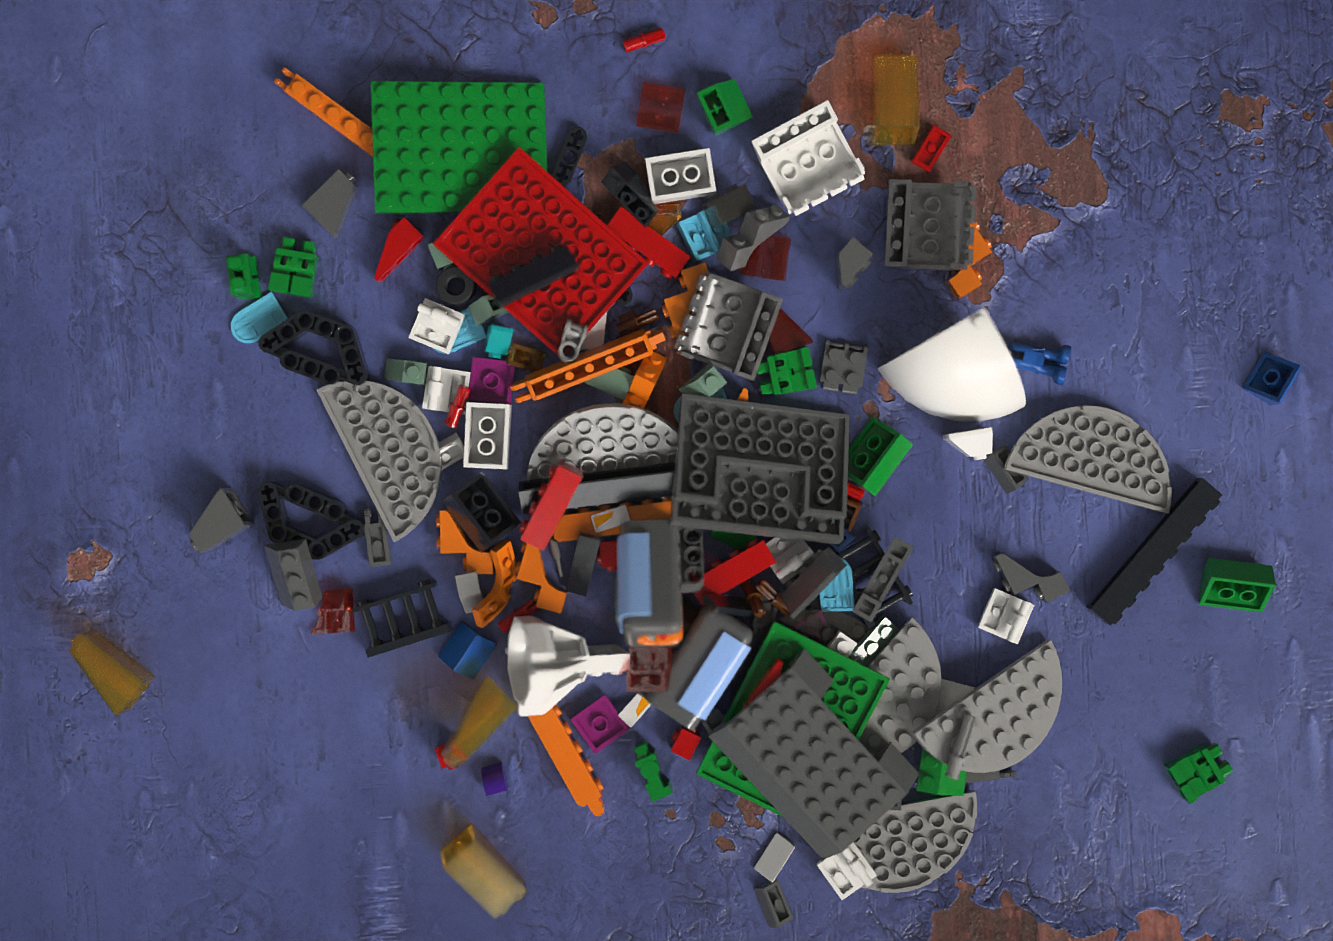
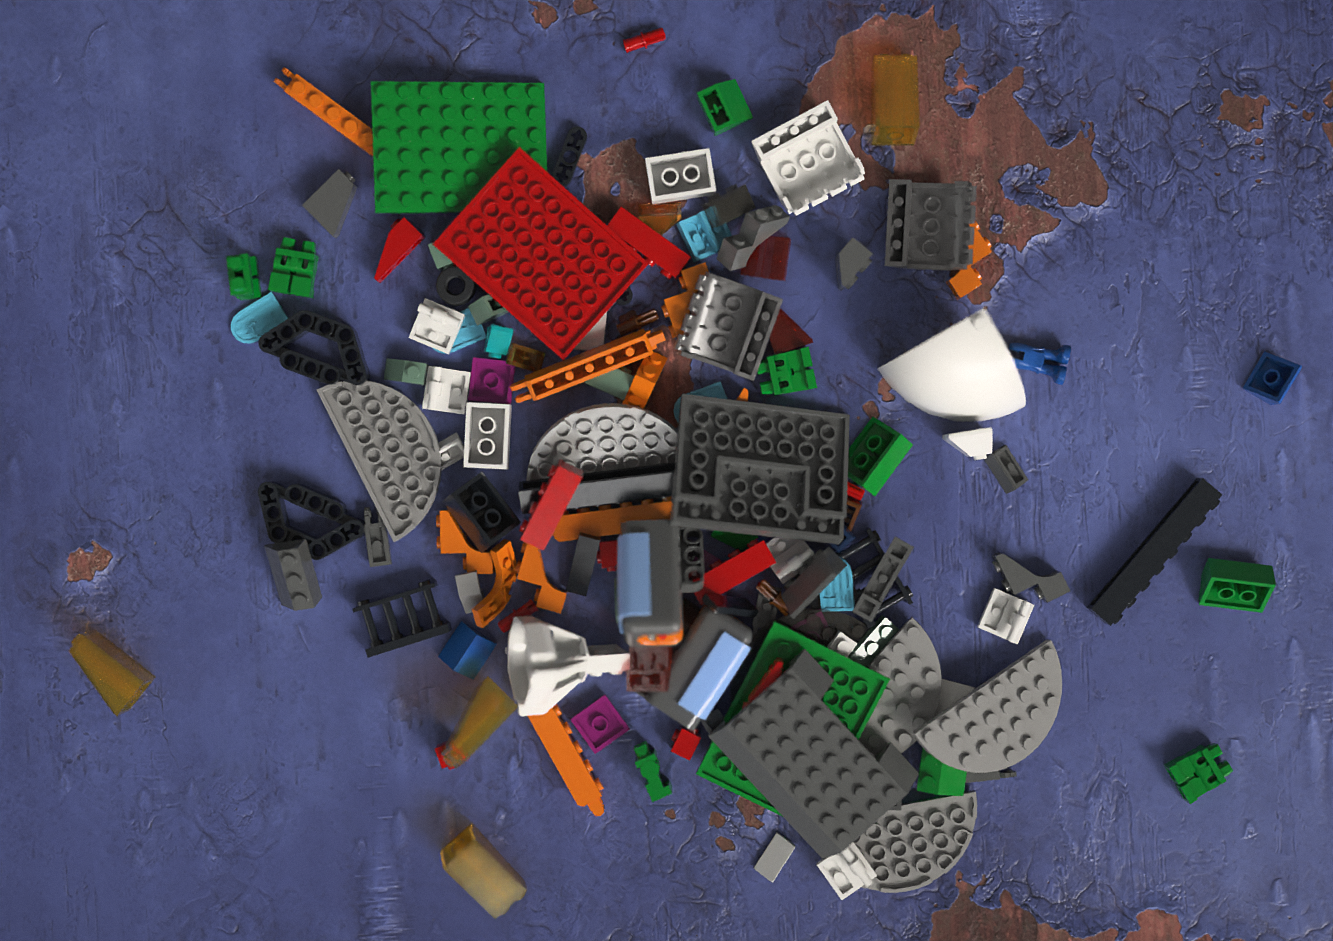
dark grey slope [189,488,254,553] -> none
clear red slope [311,589,355,635] -> none
red axle [444,385,470,428] -> none
dark purple brick [481,762,509,796] -> none
black slope [488,244,579,309] -> none
light grey piece [549,538,564,577] -> none
light grey piece [558,319,588,362] -> none
white sticker [591,505,630,533] -> none
black slope [601,161,658,227] -> none
white sticker [618,694,651,727] -> none
clear red slope [636,82,686,133] -> none
sand green slope [678,362,727,397] -> none
reddish brown axle [741,579,766,618] -> none
dark grey slope [754,879,794,928] -> none
dark grey plate [819,339,868,395] -> none
red plate [911,124,952,173] -> none
light grey axle [945,714,977,780] -> none
light grey plate [1004,406,1172,514] -> none

